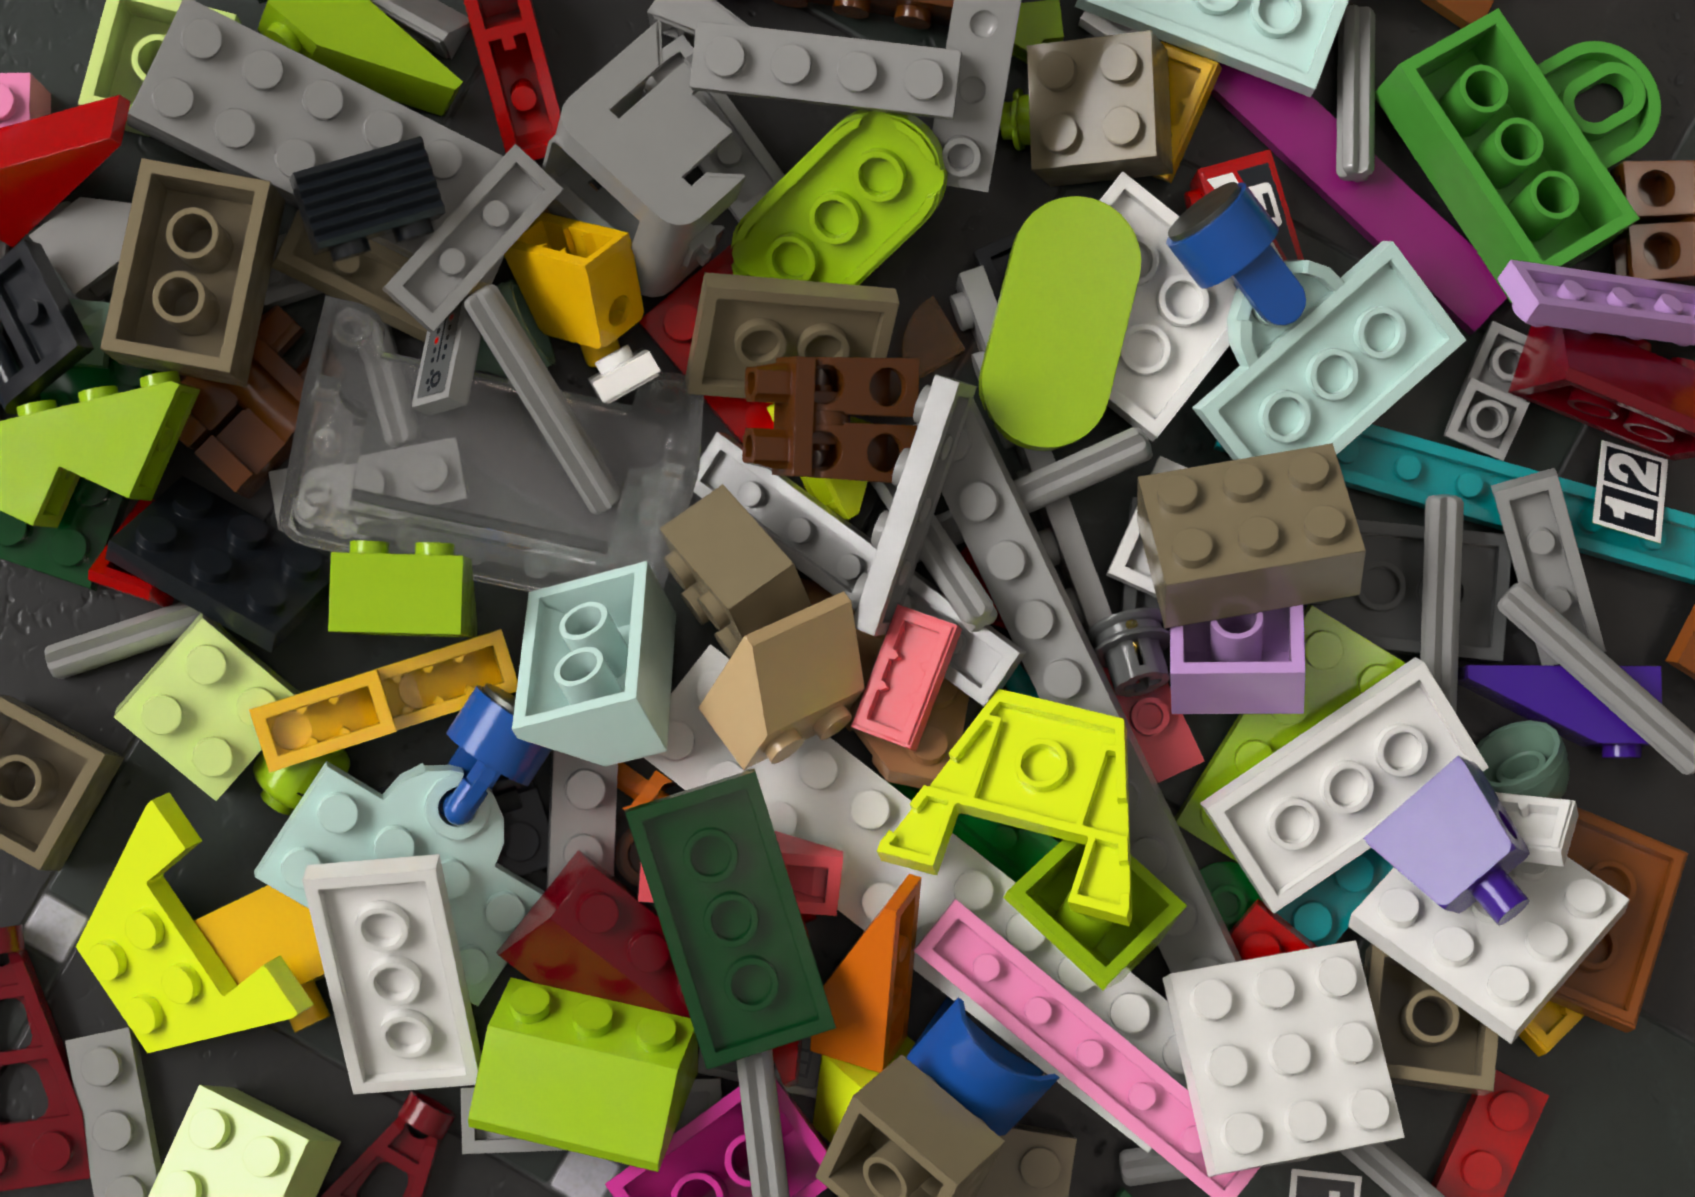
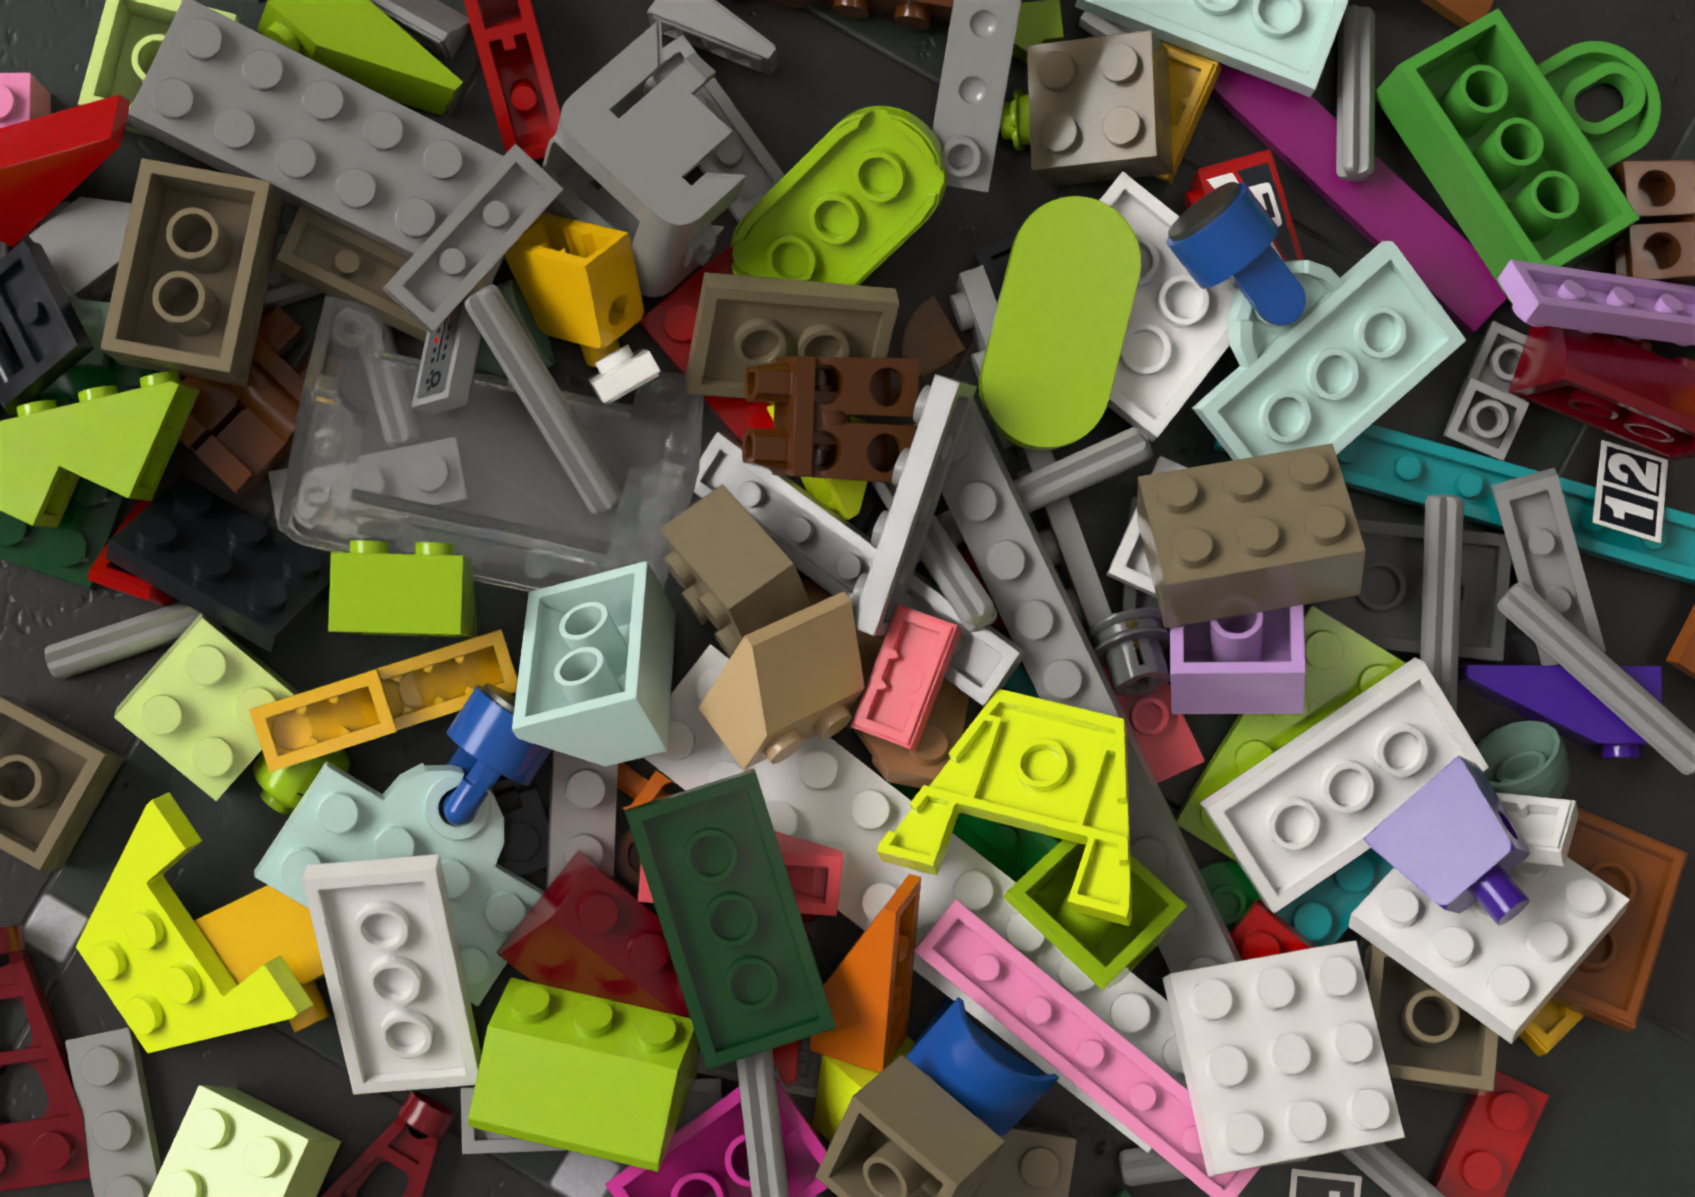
black brick [289,136,446,262] -> none
light grey plate [689,20,962,120] -> none

